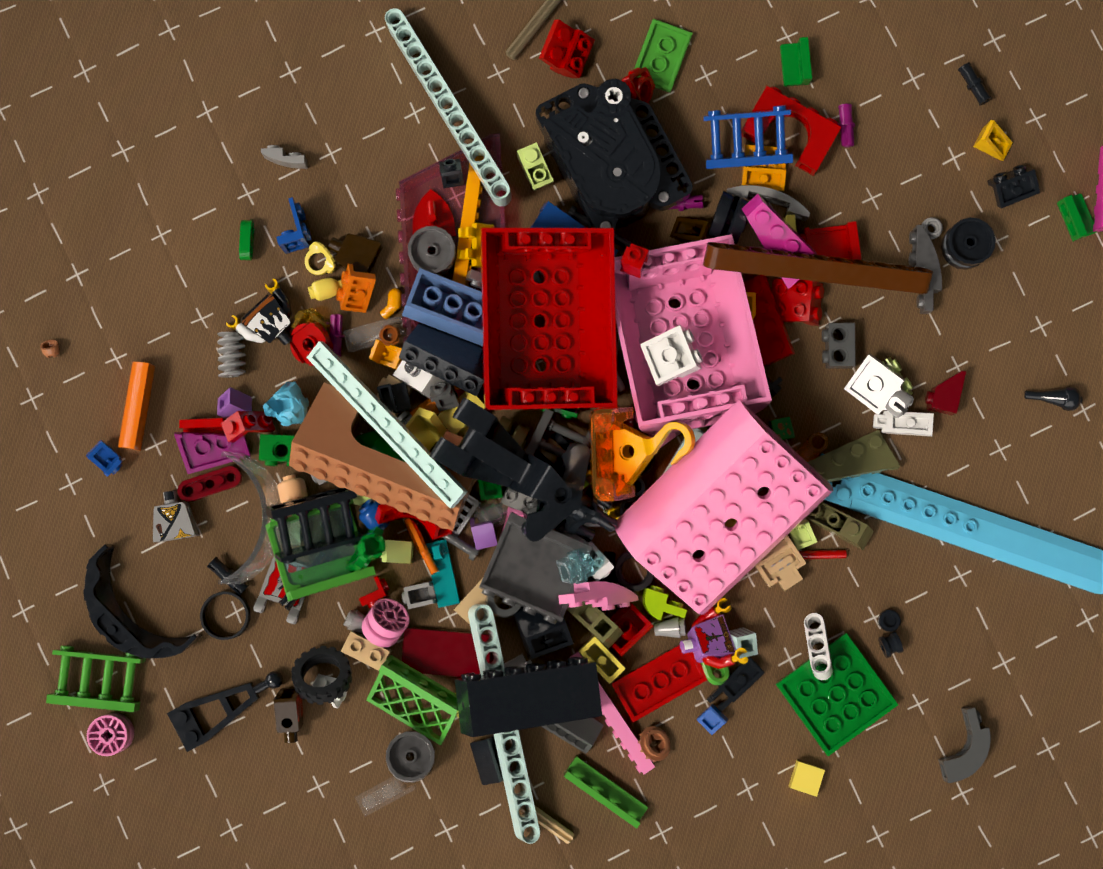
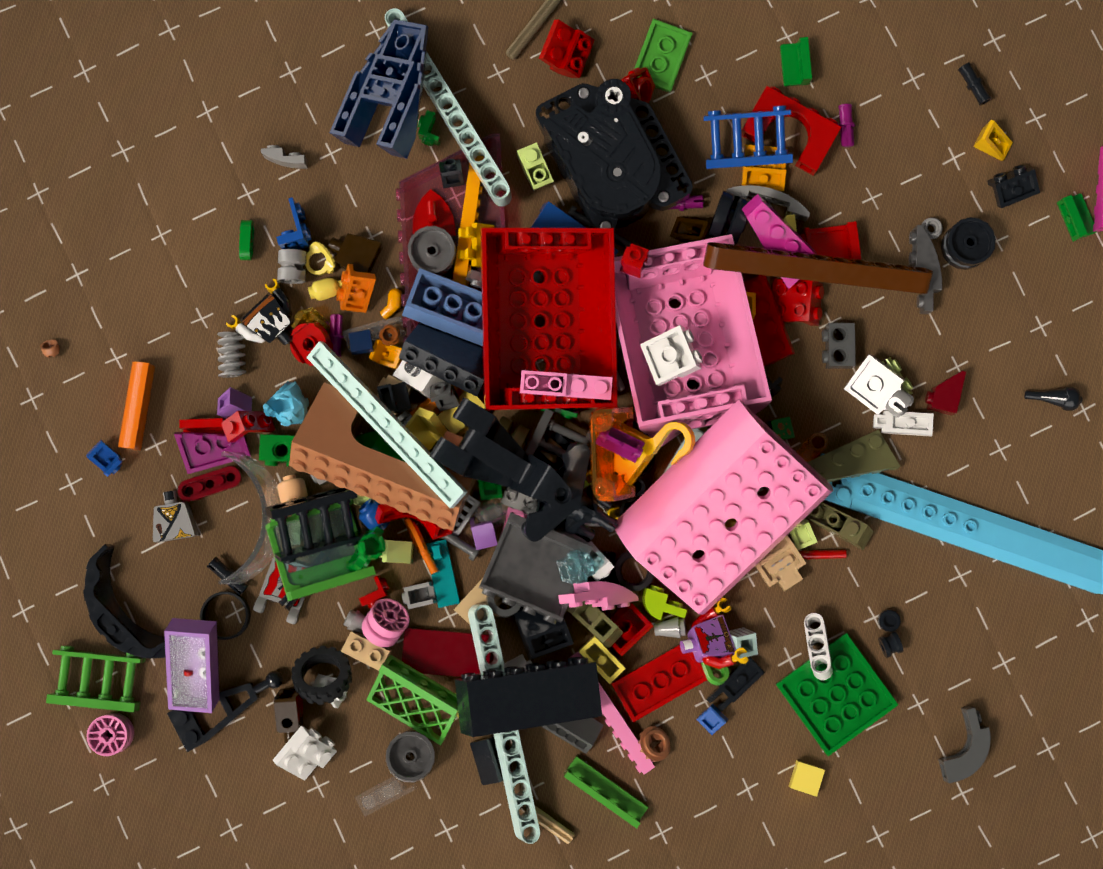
none -> piece [164,618,219,713]
none -> white plate [273,726,337,781]
none -> light grey wheel [277,249,306,284]
none -> dark blue wedge [329,19,429,159]
none -> dark blue tile [349,329,374,355]
none -> green bracket [418,110,440,146]
none -> bright pink slope [520,370,613,400]
none -> magenta hinge [595,423,645,463]

